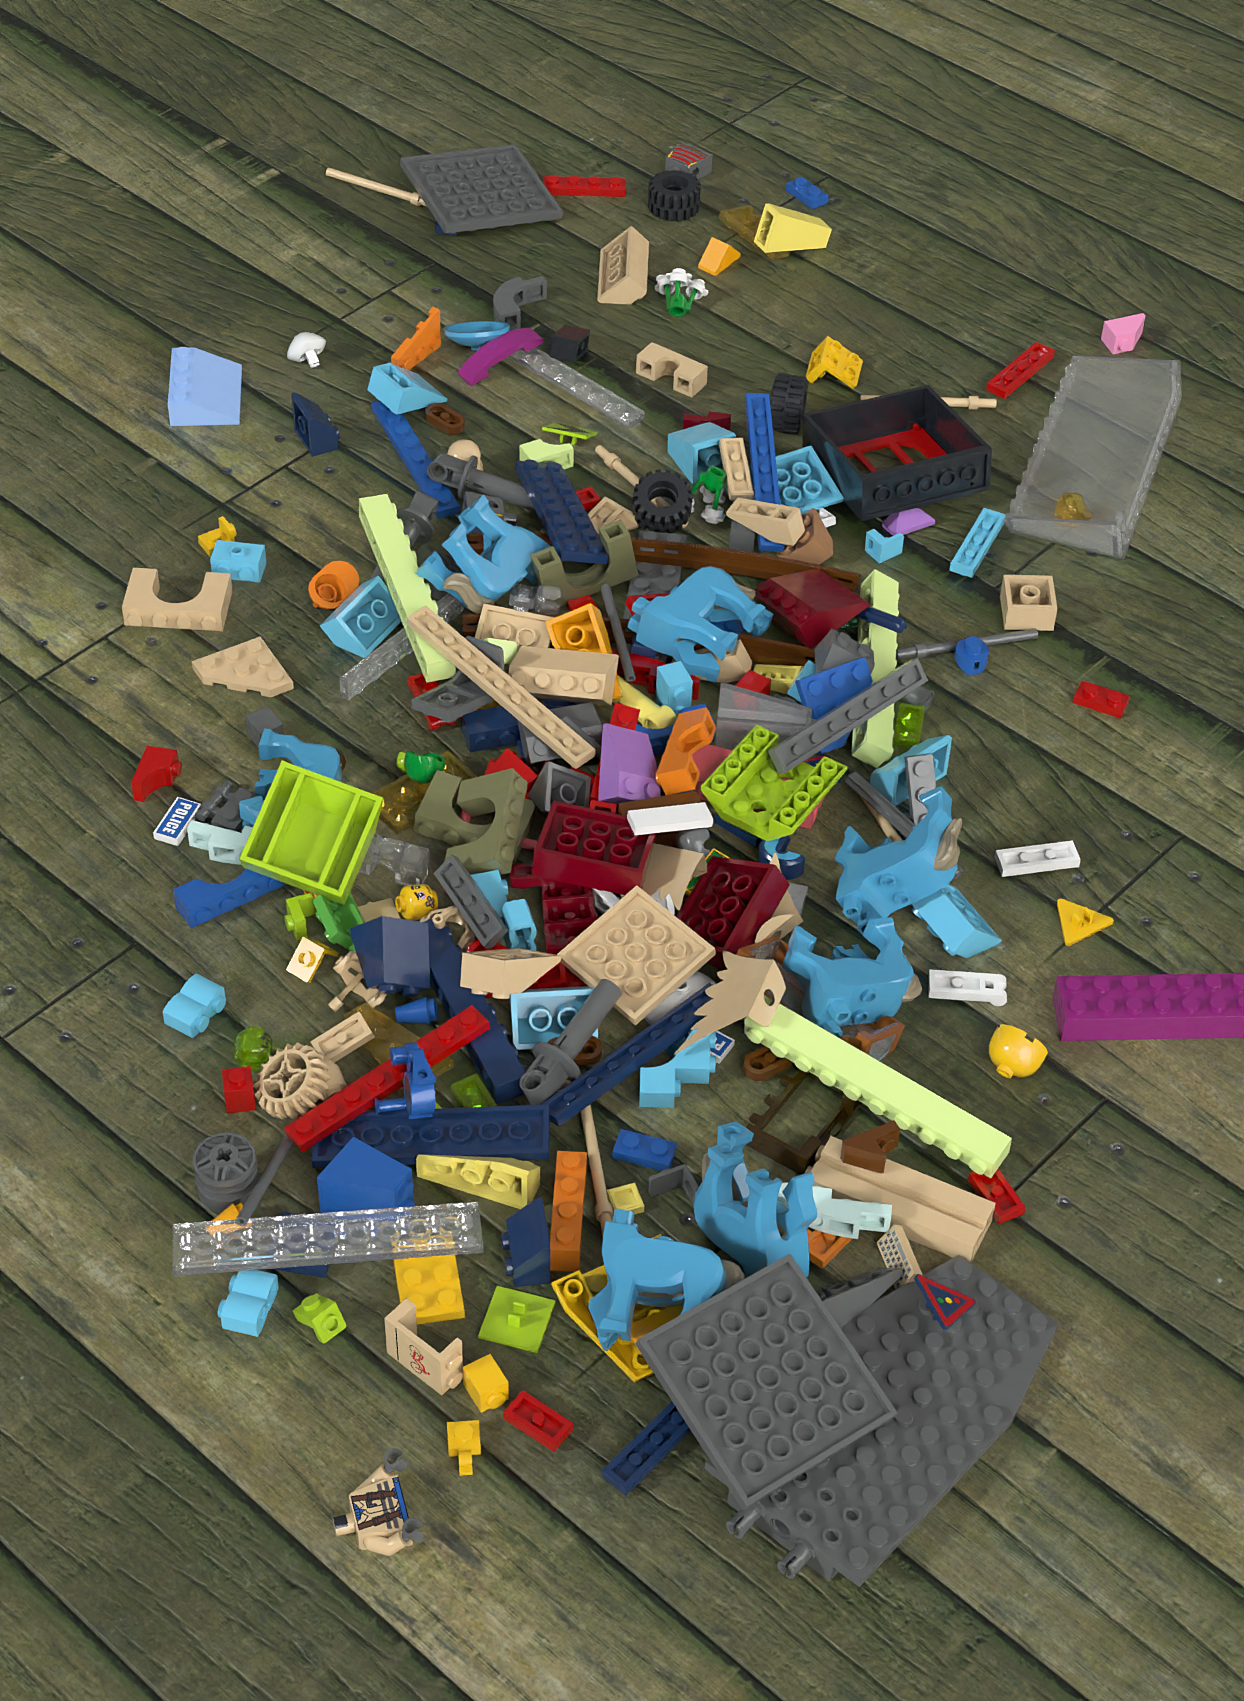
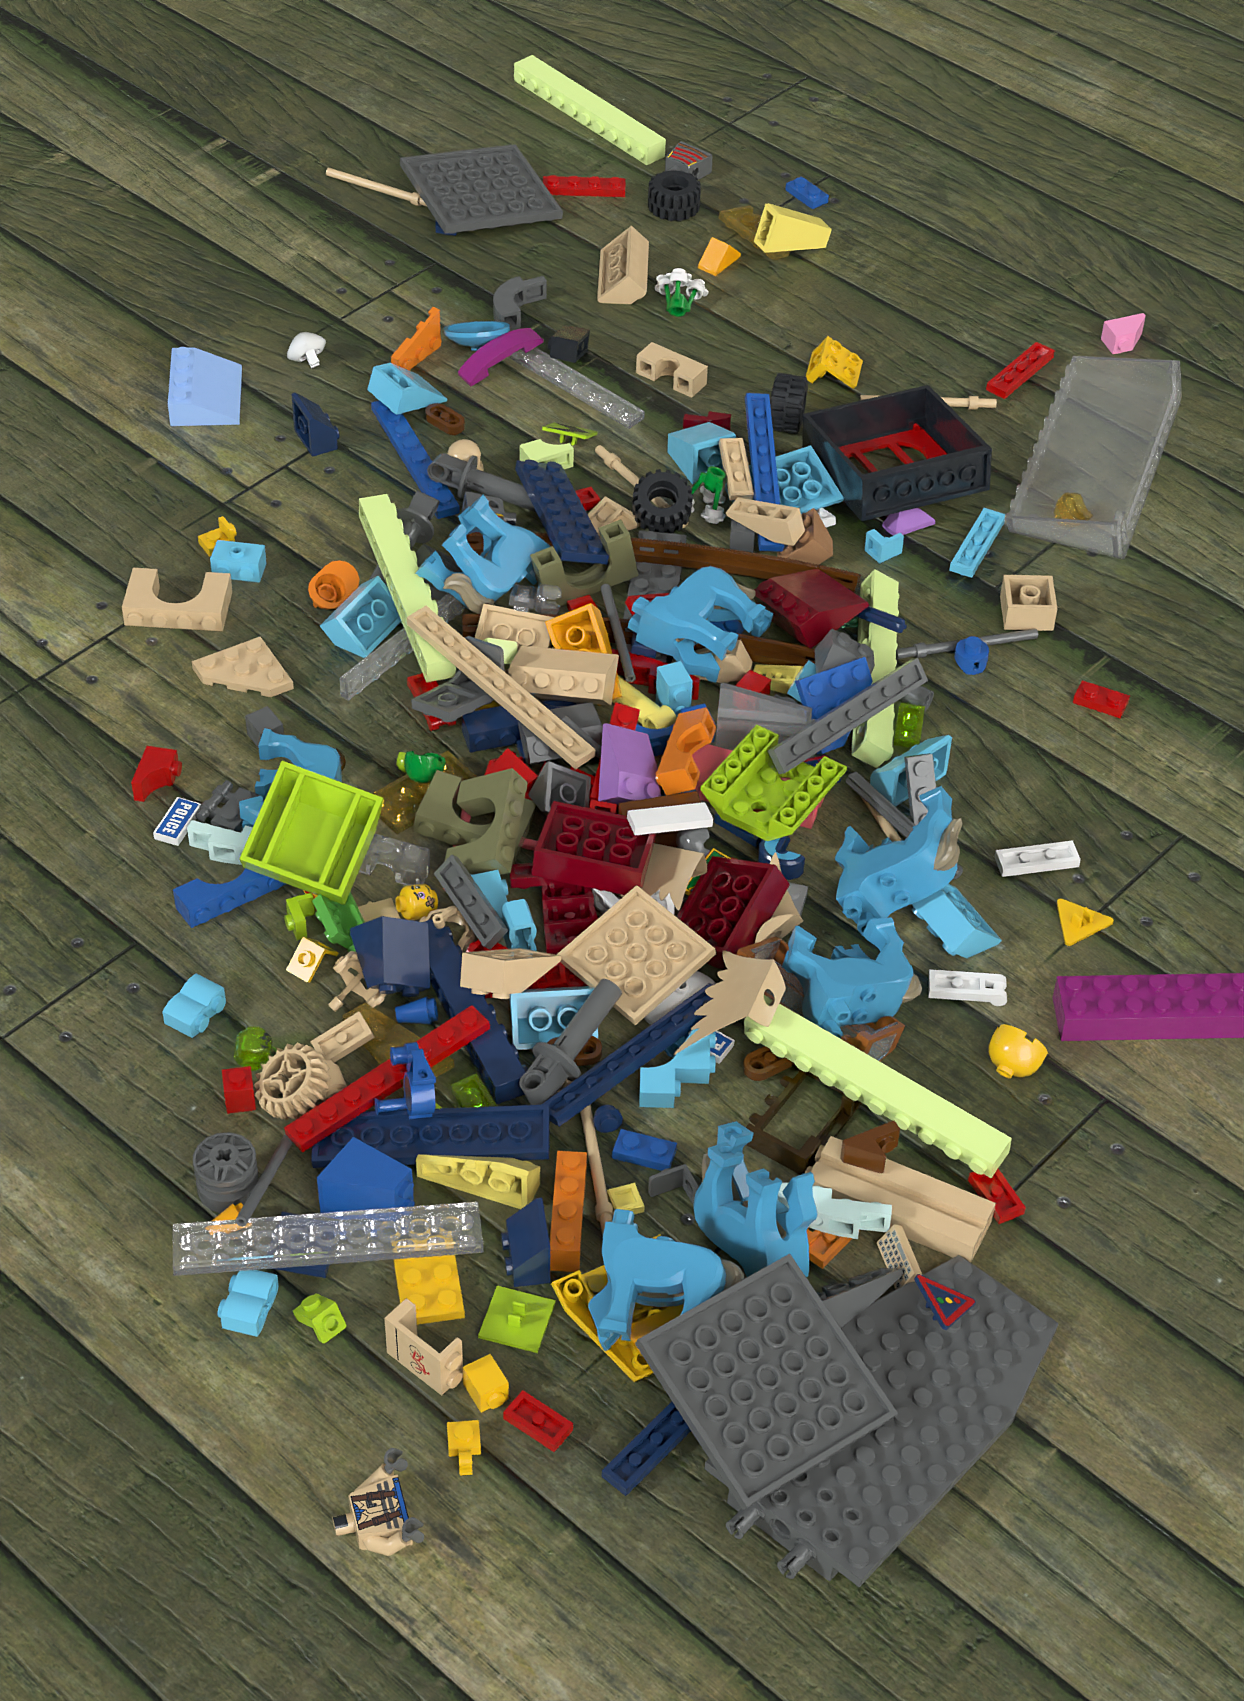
none -> yellowish green brick [514,55,666,165]
none -> dark blue plate [593,1105,623,1133]

